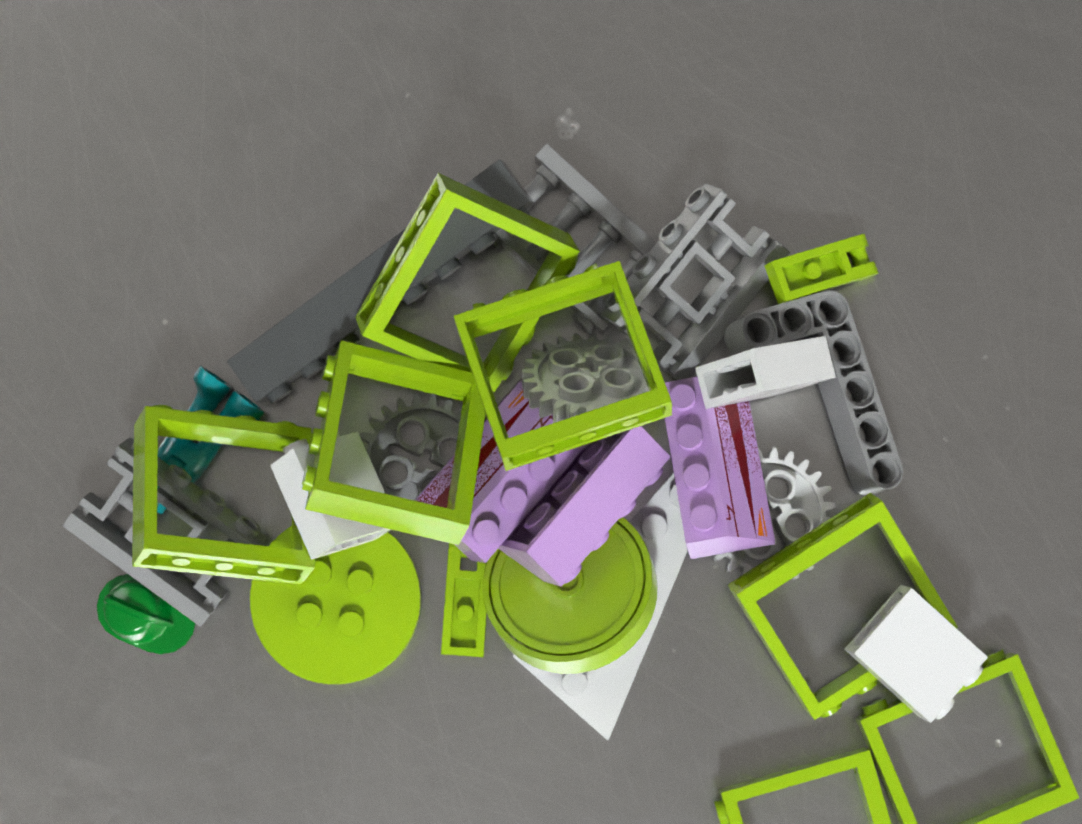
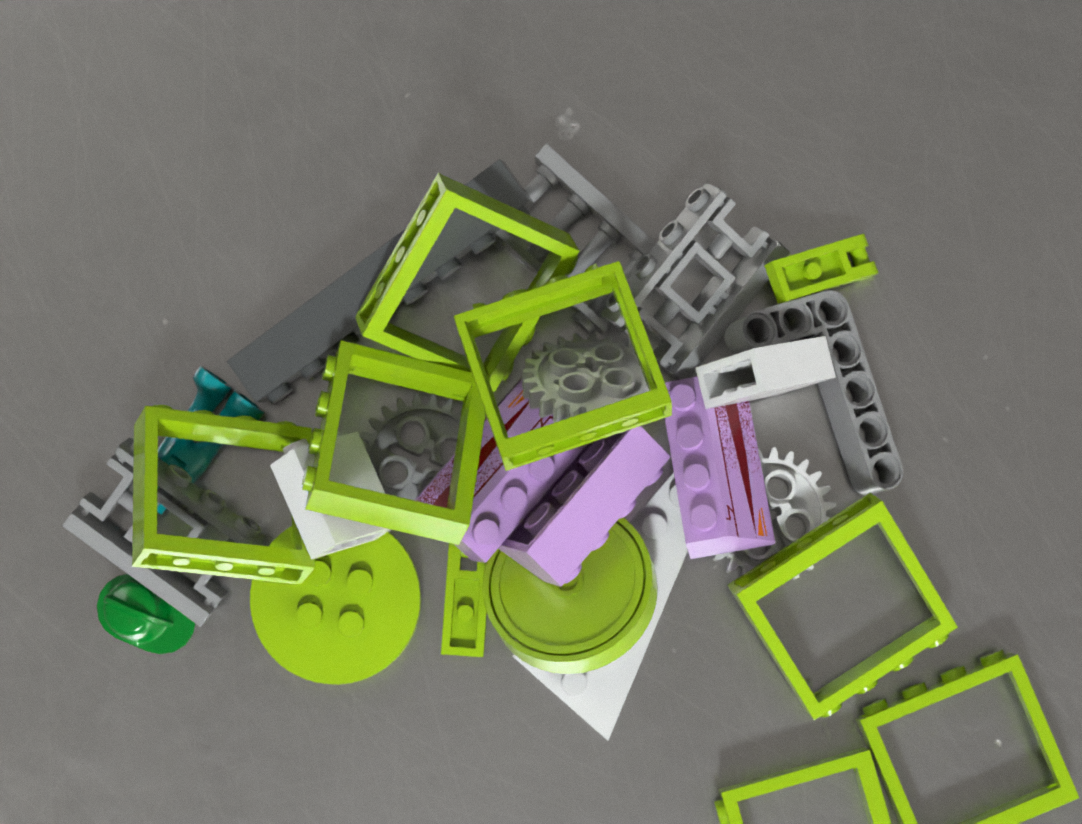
white brick [844,585,988,723] -> none

